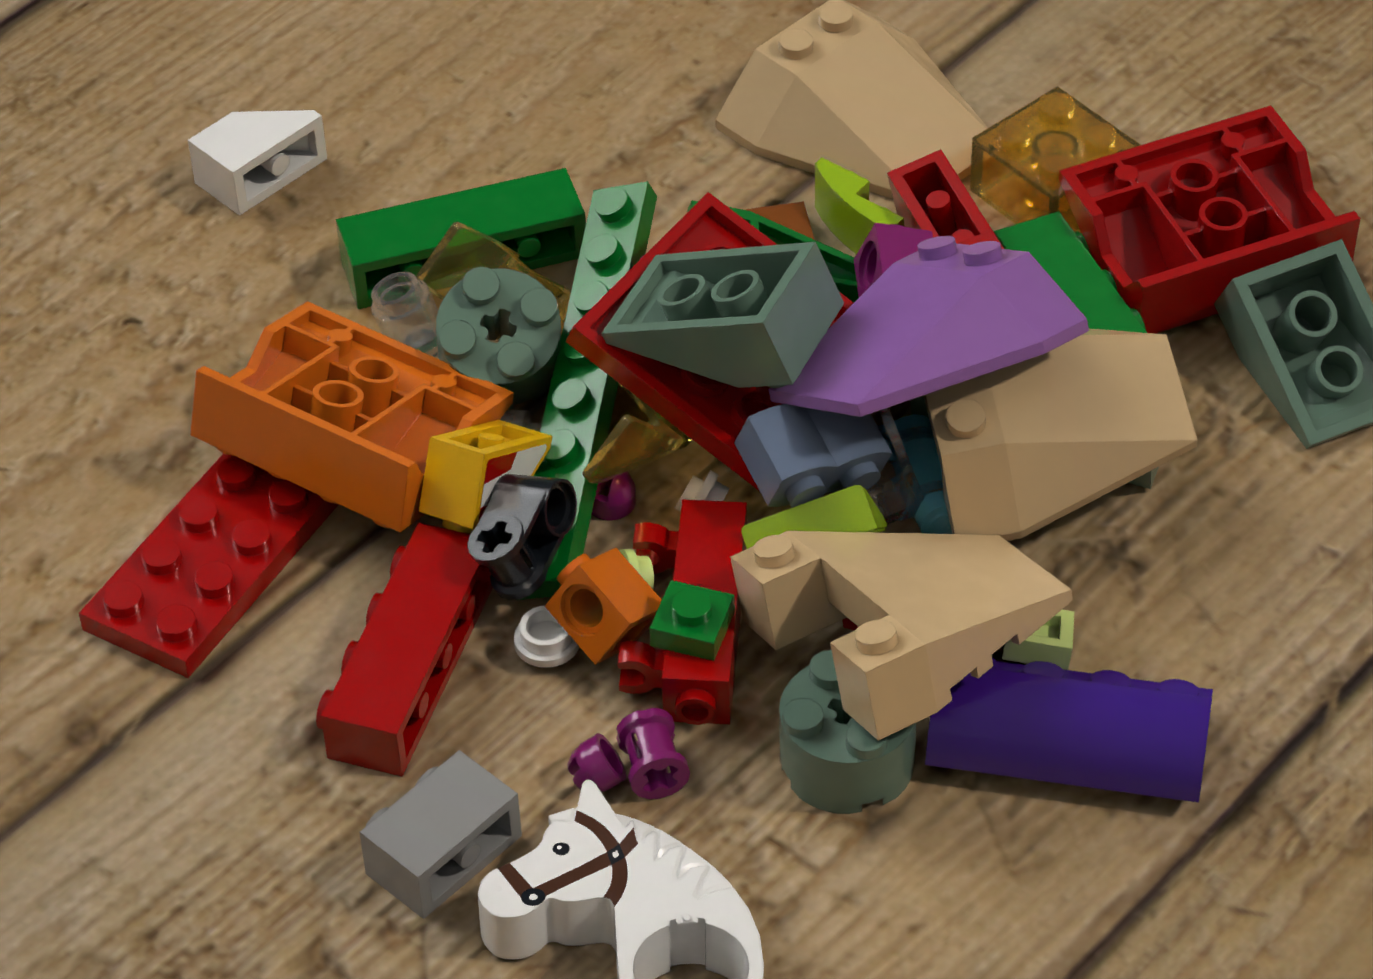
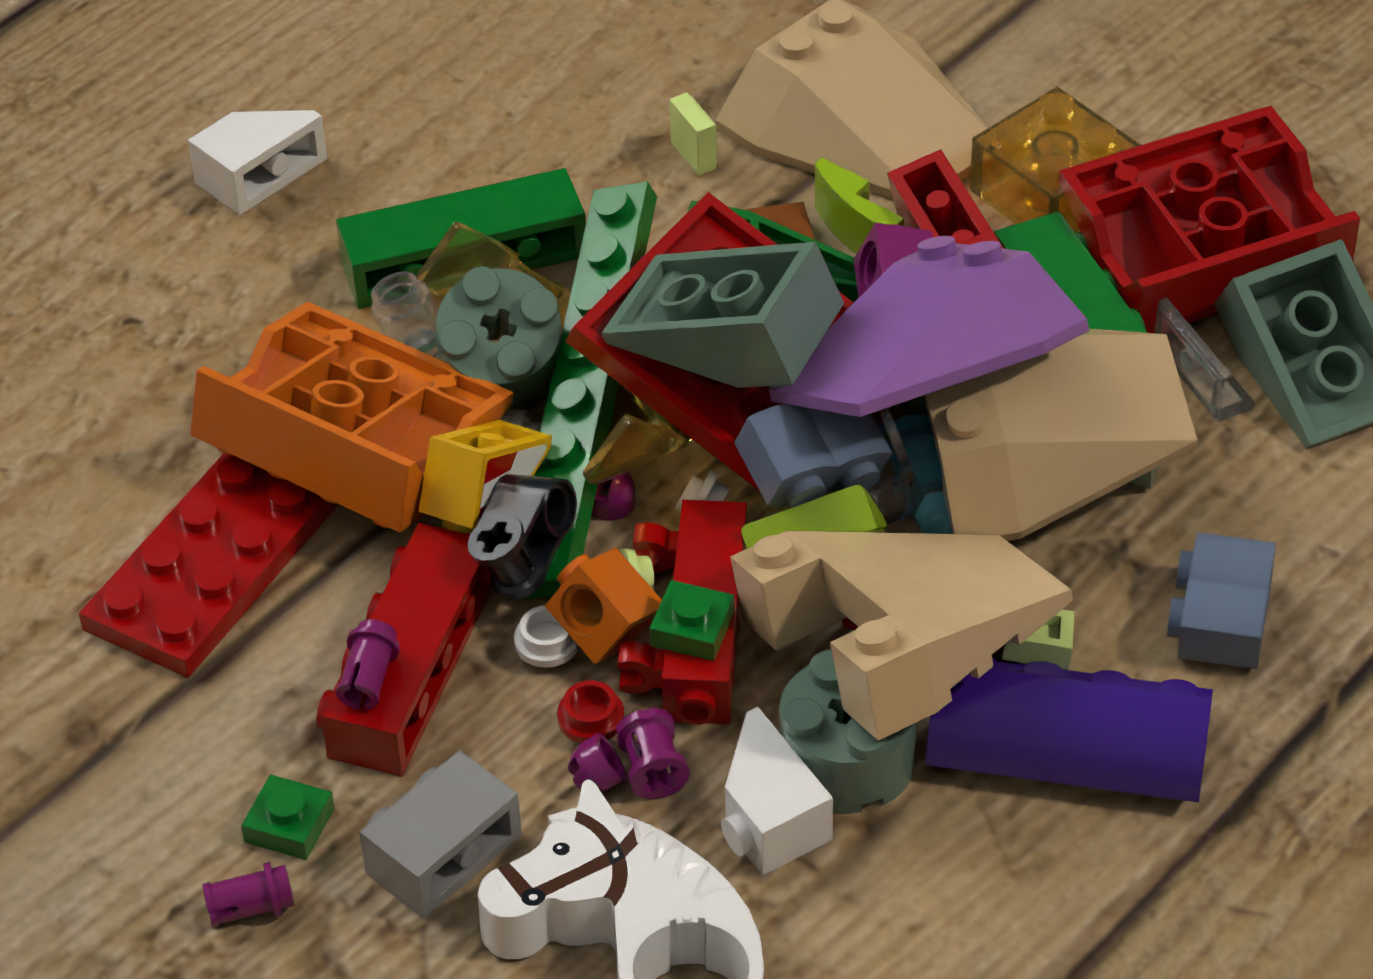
none -> magenta pin [202,862,295,927]
none -> green plate [241,774,335,860]
none -> magenta pin [336,619,400,710]
none -> red plate [557,680,625,743]
none -> yellowish green tile [669,92,717,176]
none -> white slope [721,707,833,876]
none -> clear slope [1155,297,1256,422]
none -> sand blue brick [1167,532,1276,669]

